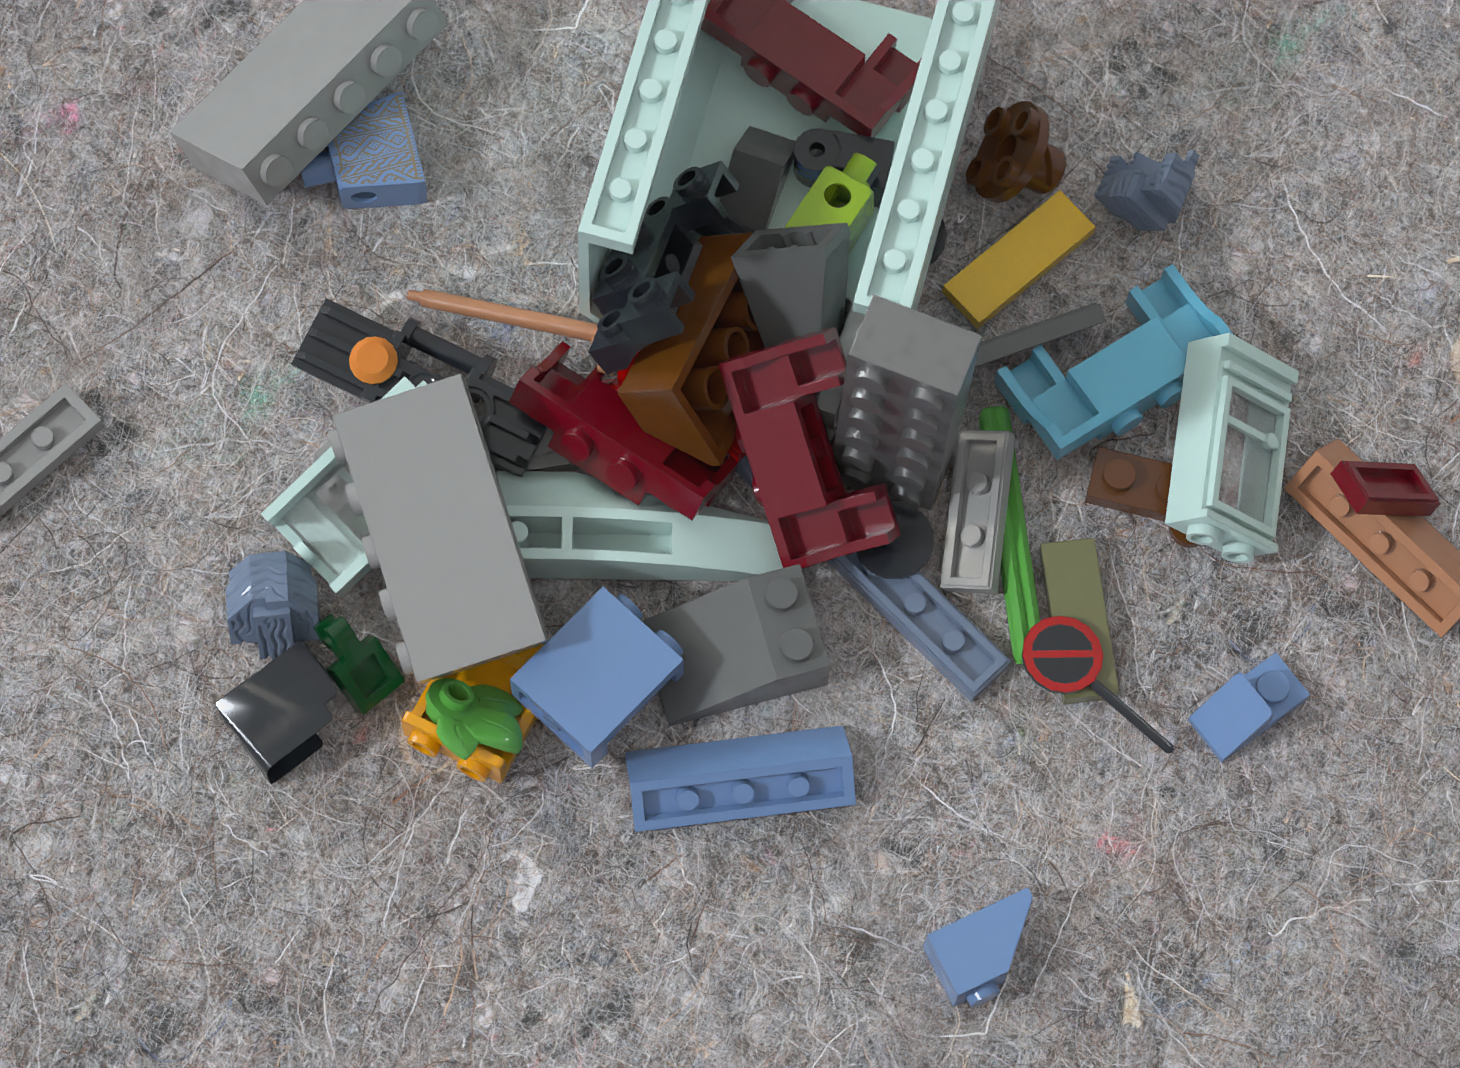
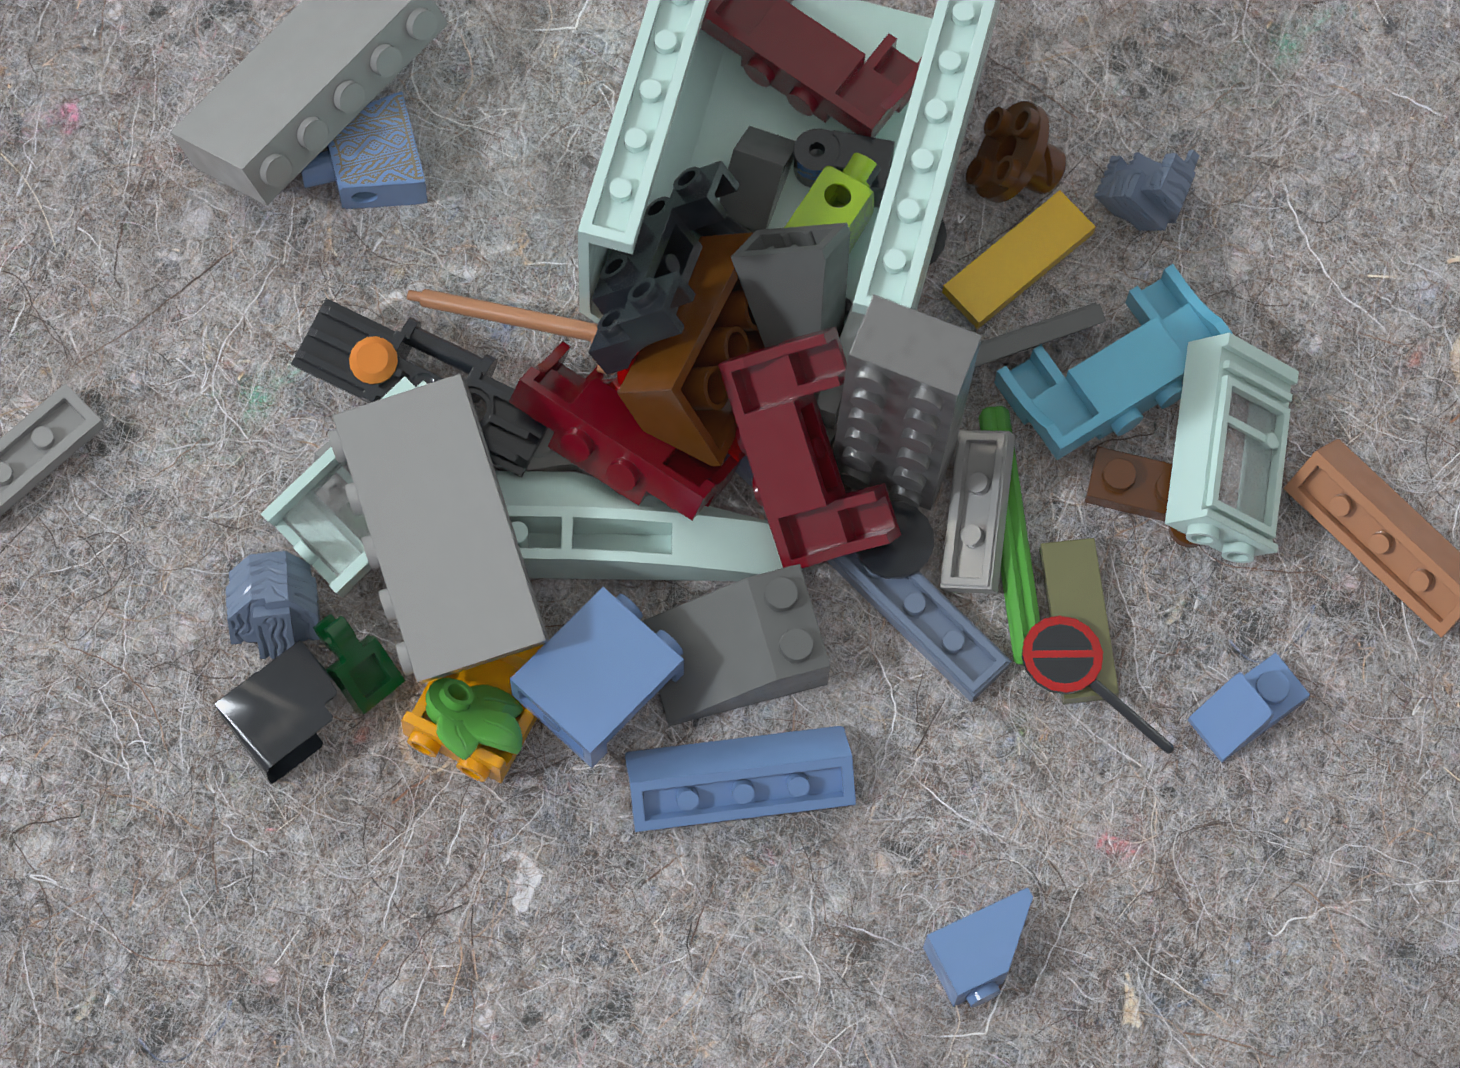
dark red tile [1330,461,1441,516] -> none

